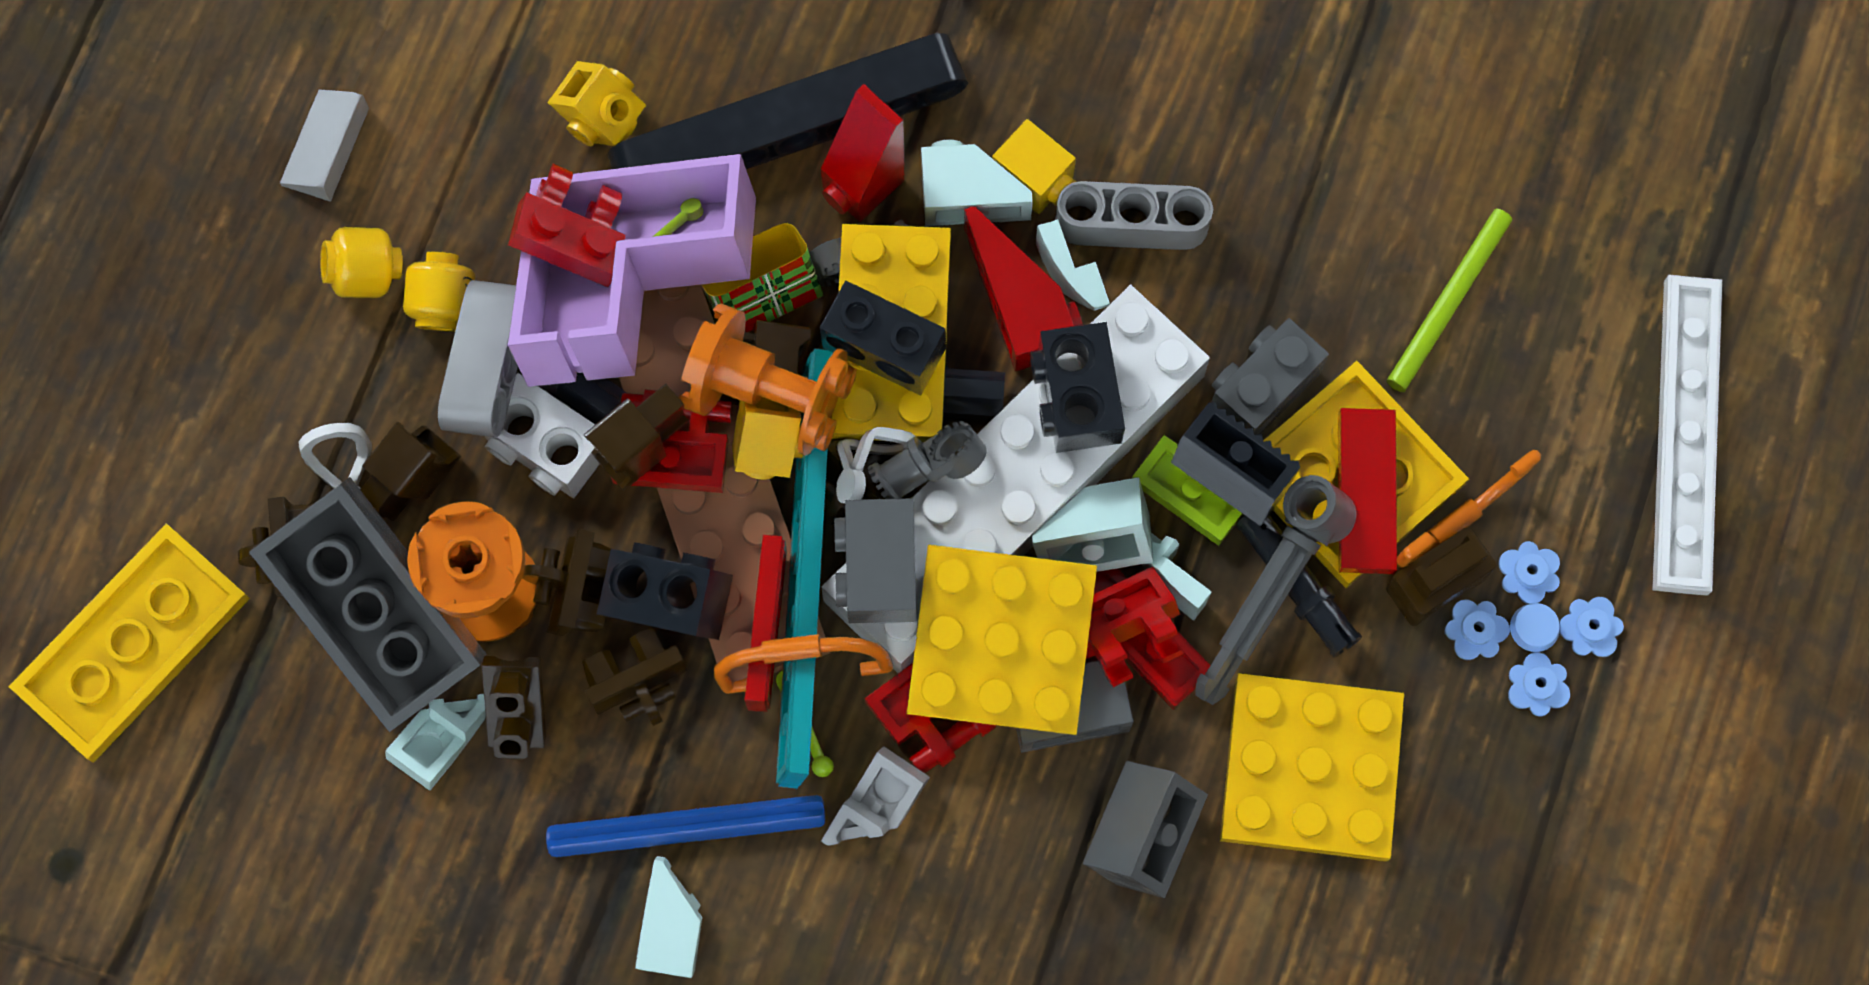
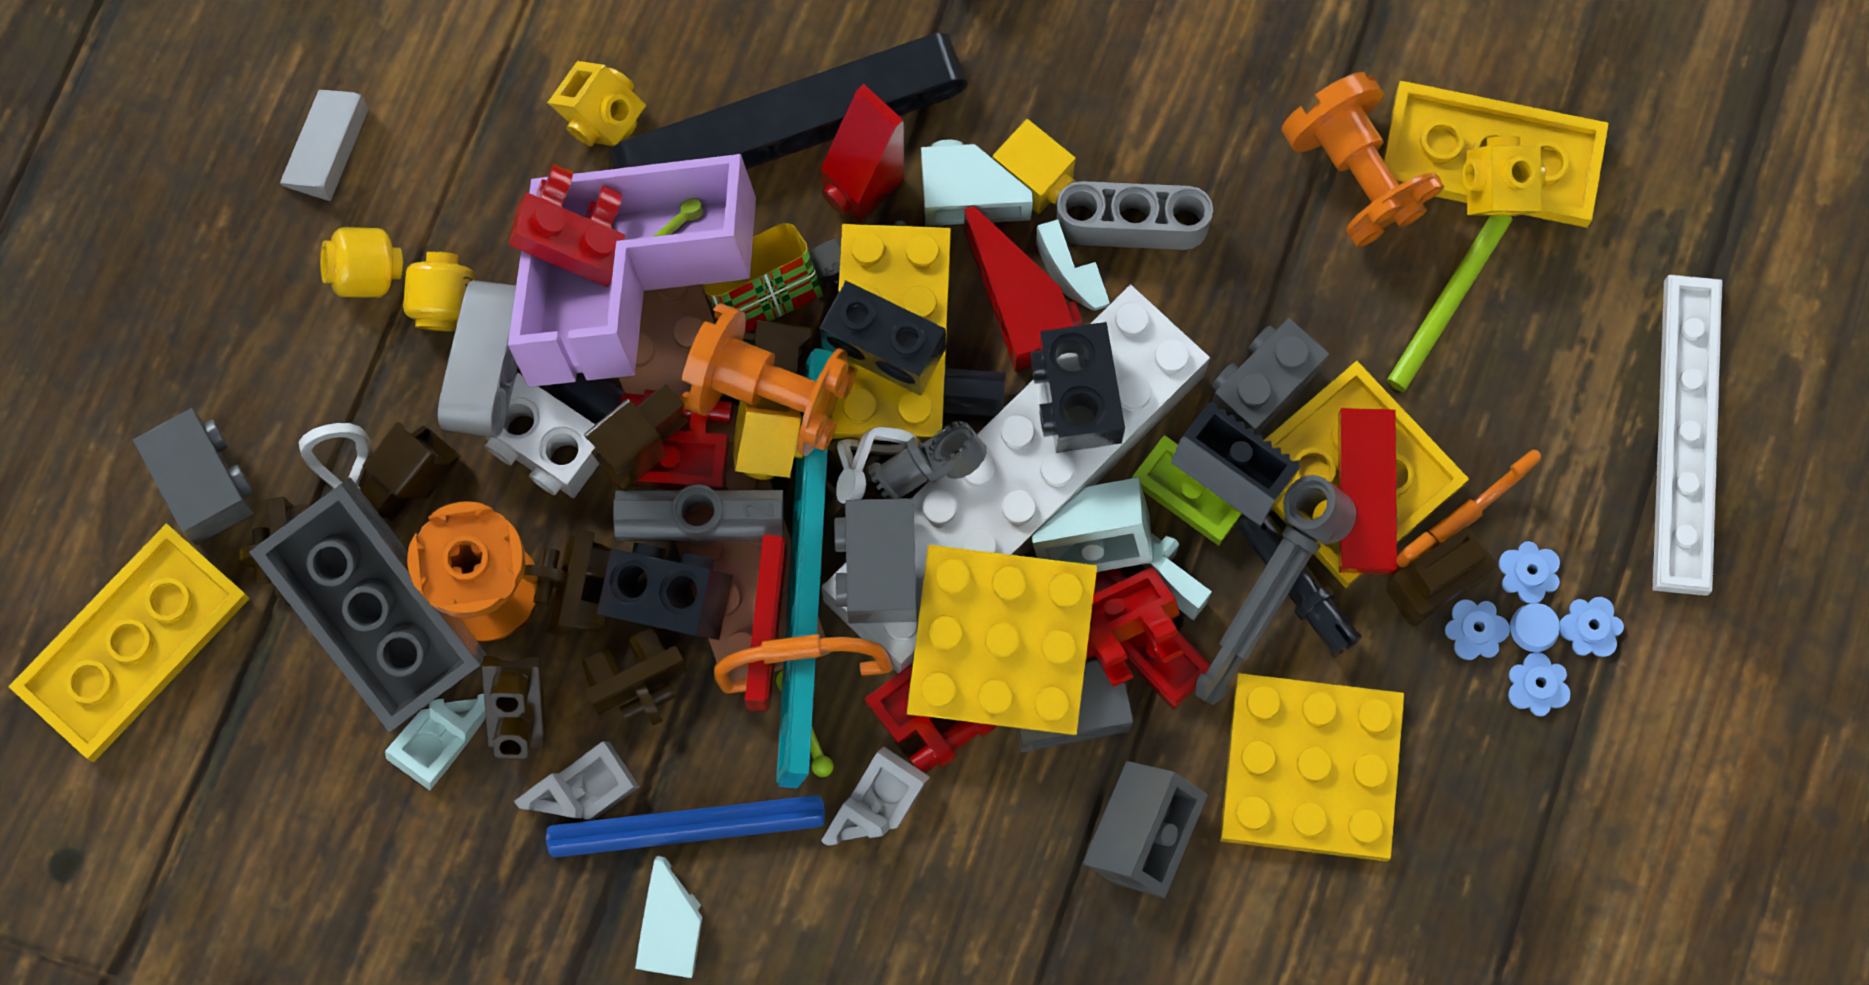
none -> dark grey brick [133,408,254,546]
none -> light grey slope [514,741,640,820]
none -> dark grey piece [613,484,784,547]
none -> orange piece [1281,72,1445,248]
none -> yellow plate [1383,80,1609,228]
none -> yellow brick [1462,136,1546,216]

